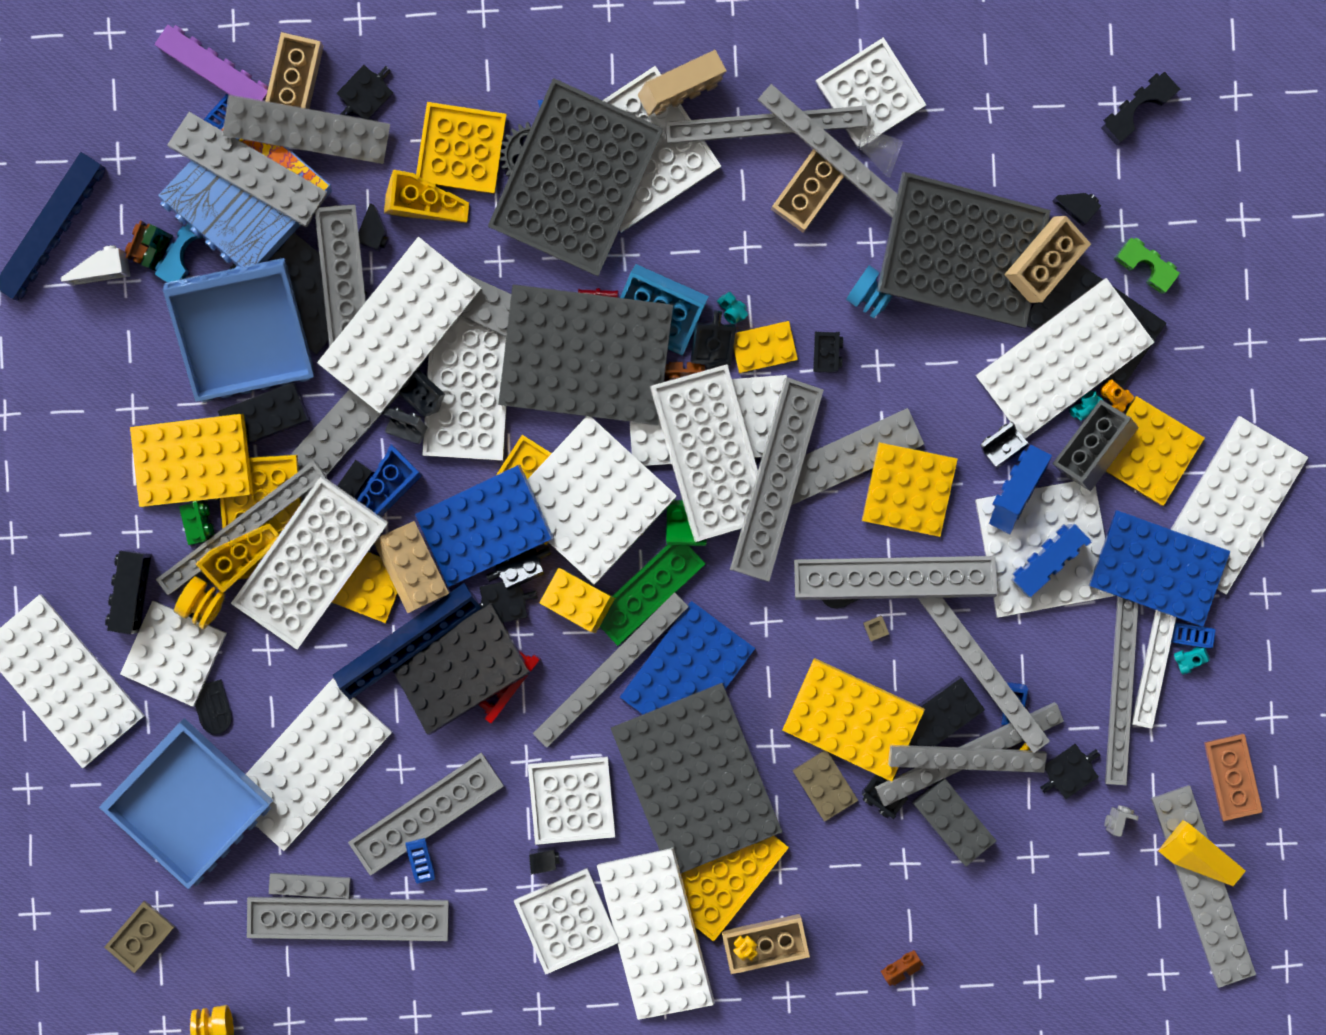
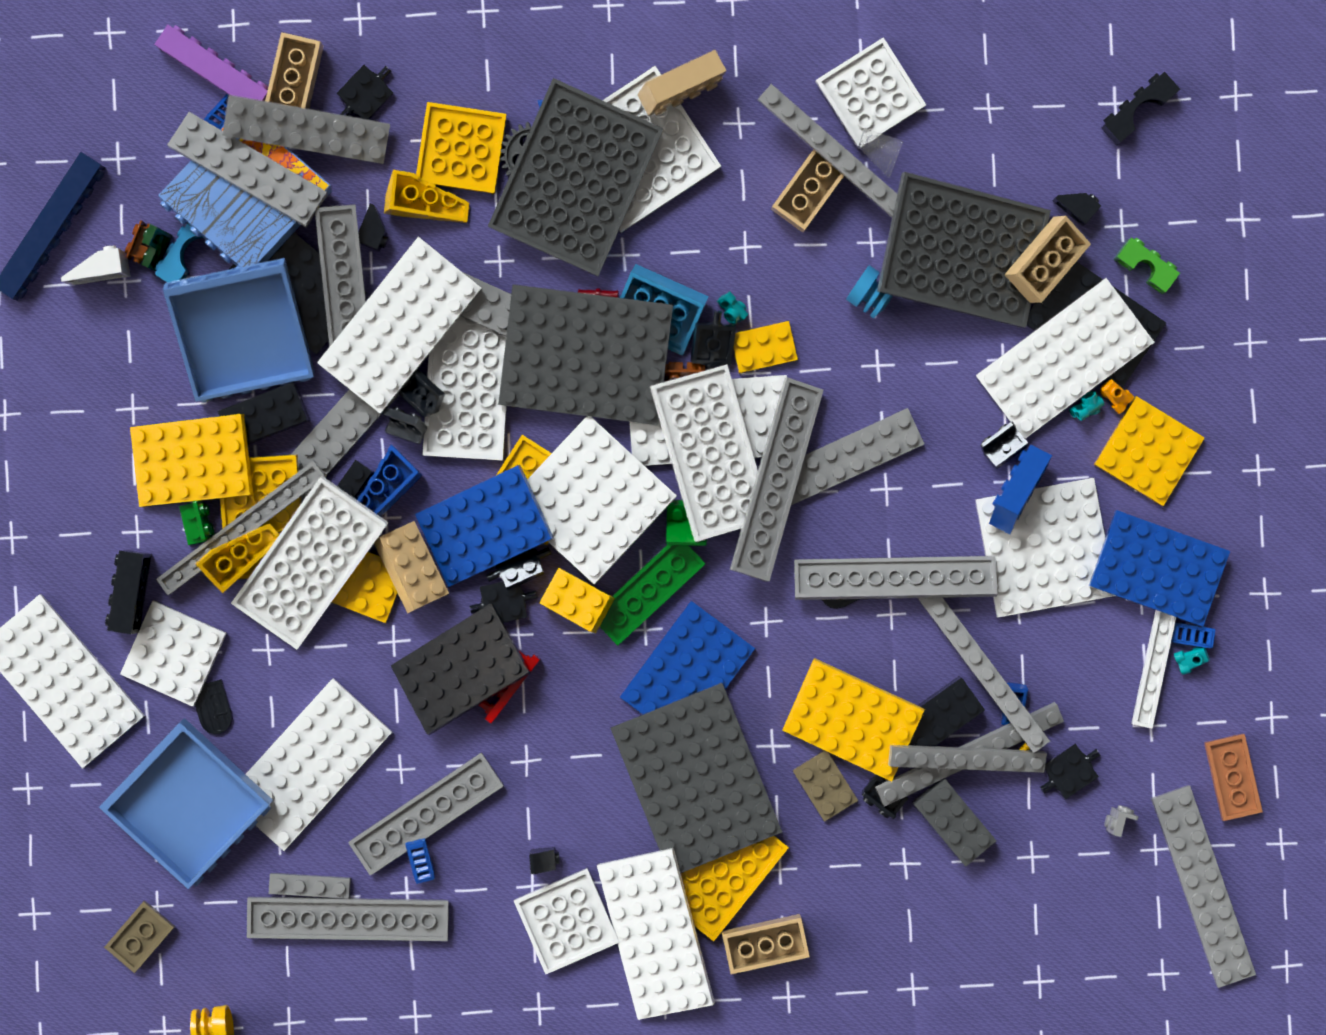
yellow wheel [174,576,226,629] -> none
dark blue brick [333,583,481,700] -> none
white plate [528,756,615,845] -> none
light grey plate [533,592,689,748] -> none
light grey plate [666,106,868,144] -> none
yellow gear [733,936,758,961] -> none
black bracket [813,332,843,373] -> none
yellow plate [862,442,958,537] -> none
dark tan plate [863,615,889,642] -> none
dark orange hinge [881,950,923,986] -> none
blue wedge [1011,524,1092,597] -> none
dark grey brick [1052,400,1139,492] -> none
light grey plate [1105,596,1138,785] -> none
yellow wedge [1158,820,1246,886] -> none
white plate [1171,416,1308,594] -> none

